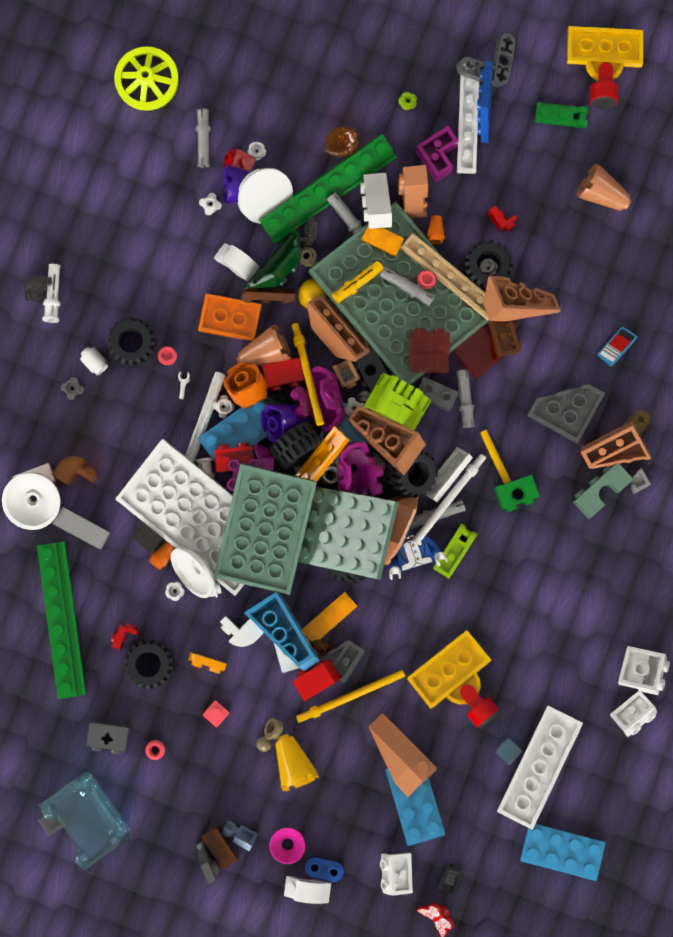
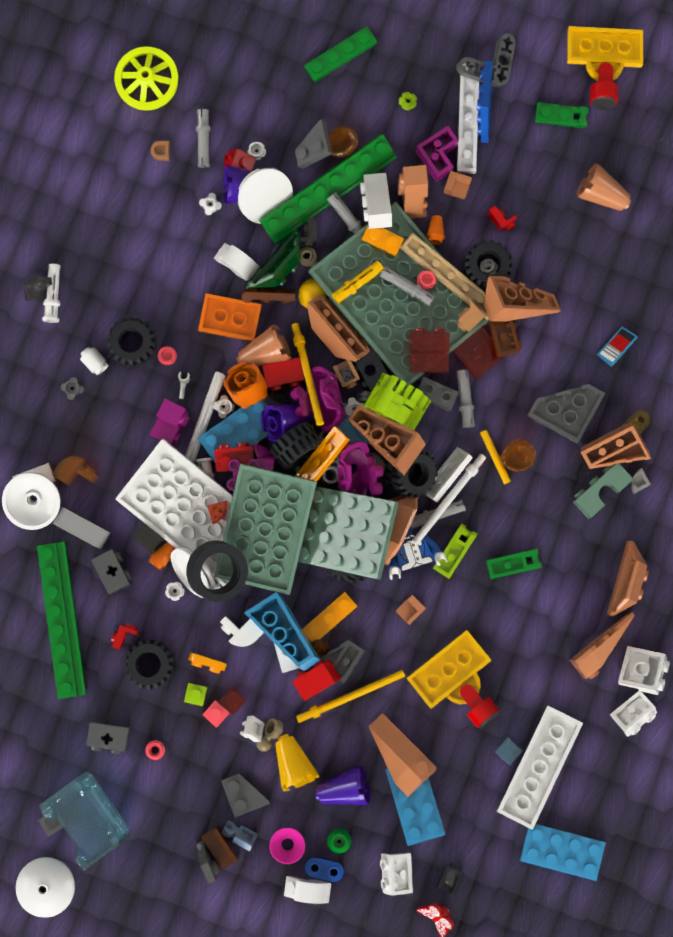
green brick [494,475,540,512] -> none
none -> white dish [16,857,75,917]
none -> dark grey brick [91,549,132,595]
none -> medium nougat tile [150,141,170,161]
none -> magenta brick [150,399,190,446]
none -> lime plate [184,683,208,706]
none -> black tyre [186,540,248,602]
none -> clear red tile [208,500,228,524]
none -> clear red plate [219,688,246,715]
none -> dark grey wing [221,773,270,817]
none -> white tile [240,716,265,742]
none -> dark grey wing [295,119,332,169]
none -> green plate [304,26,377,83]
none -> dark purple cone [315,766,371,806]
none -> green plate [327,829,352,853]
none -> nougat panel [396,595,426,625]
none -> nougat panel [444,171,472,200]
none -> medium nougat window [457,300,487,332]
none -> green plate [486,549,543,579]
none -> clear orange hair [499,440,537,472]
none -> nougat wedge [569,612,635,679]
none -> nougat wedge [606,541,649,616]

